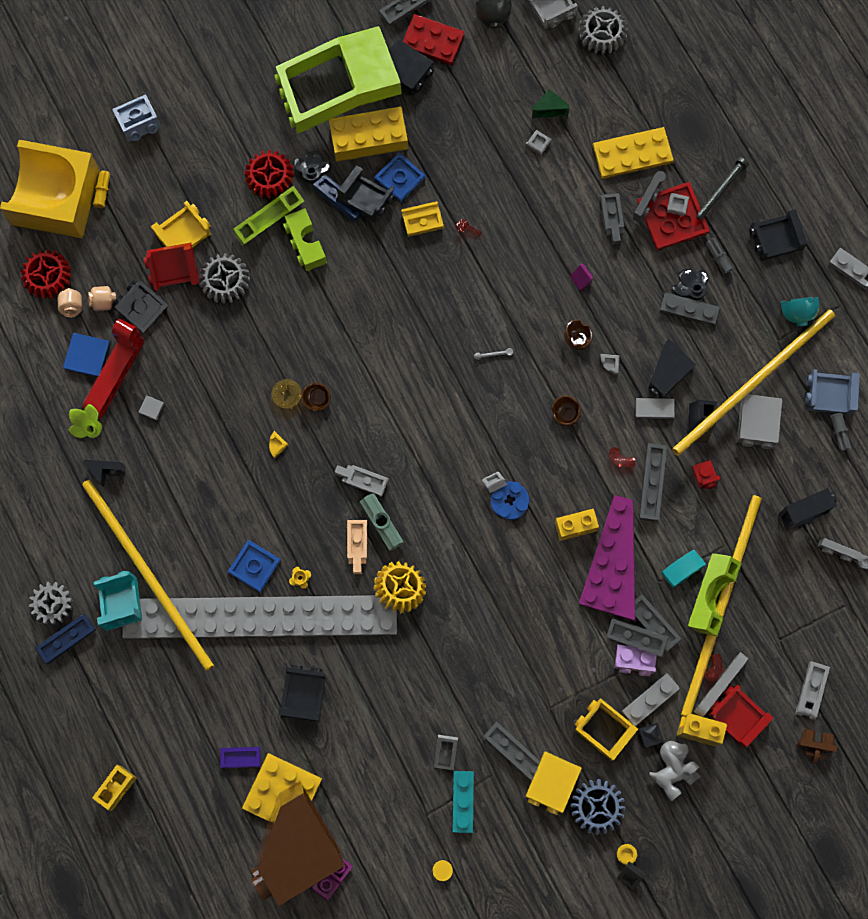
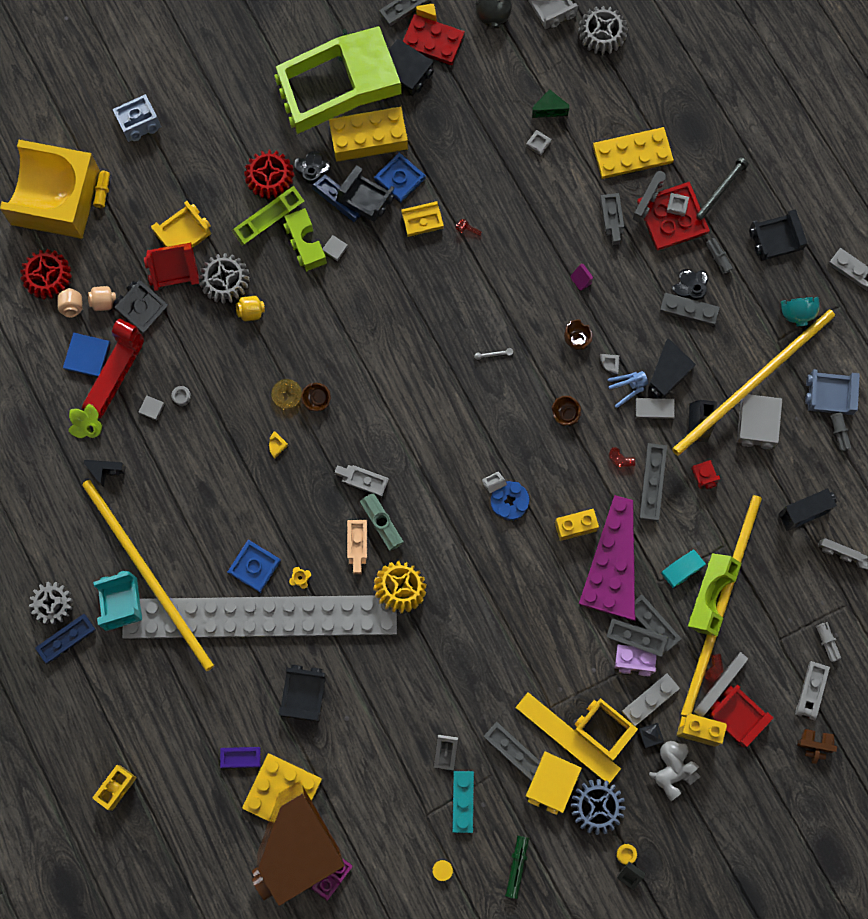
none -> light grey tile [171,386,191,406]
none -> yellow head [236,296,265,321]
none -> light grey tile [323,235,348,261]
none -> yellow slope [416,4,436,21]
none -> dark green pin [505,835,530,899]
none -> yellow tile [515,692,621,785]
none -> medium blue plant [608,371,648,408]
none -> light grey axle [816,622,841,662]

